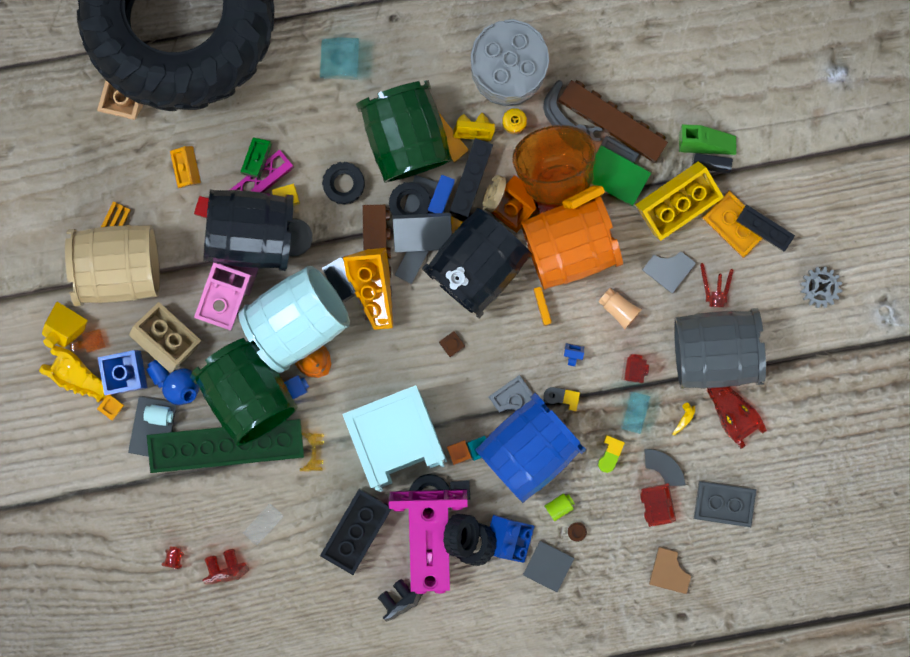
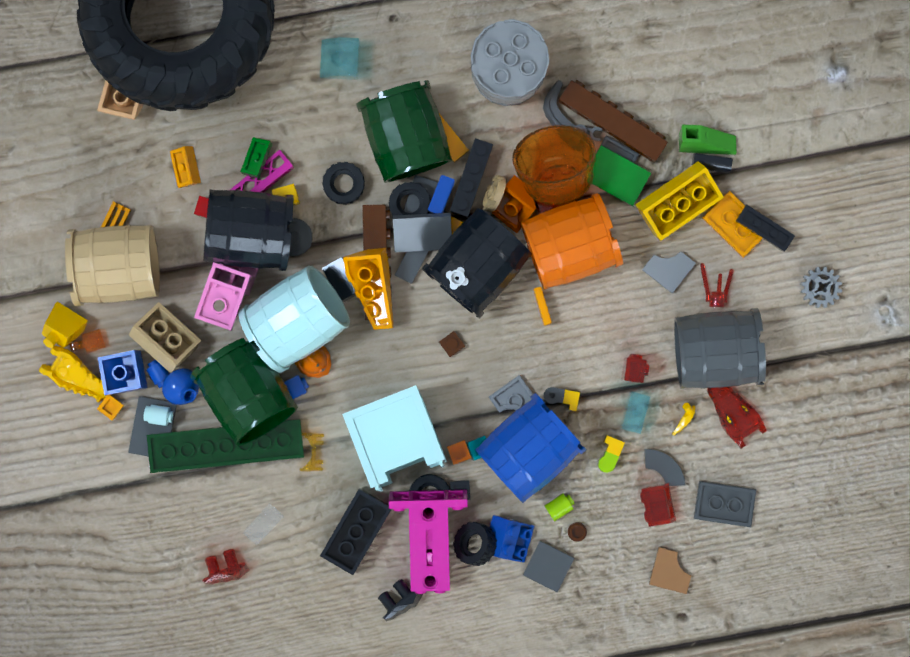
clear red brick [161,546,184,569] -> none
black tyre [443,513,480,558] -> none
yellow tile [453,113,495,141] -> none
yellow head [502,108,527,134] -> none
light orange tile [562,186,605,209] -> none
blue tile [564,343,584,366] -> none
light nougat plant [598,288,642,330] -> none

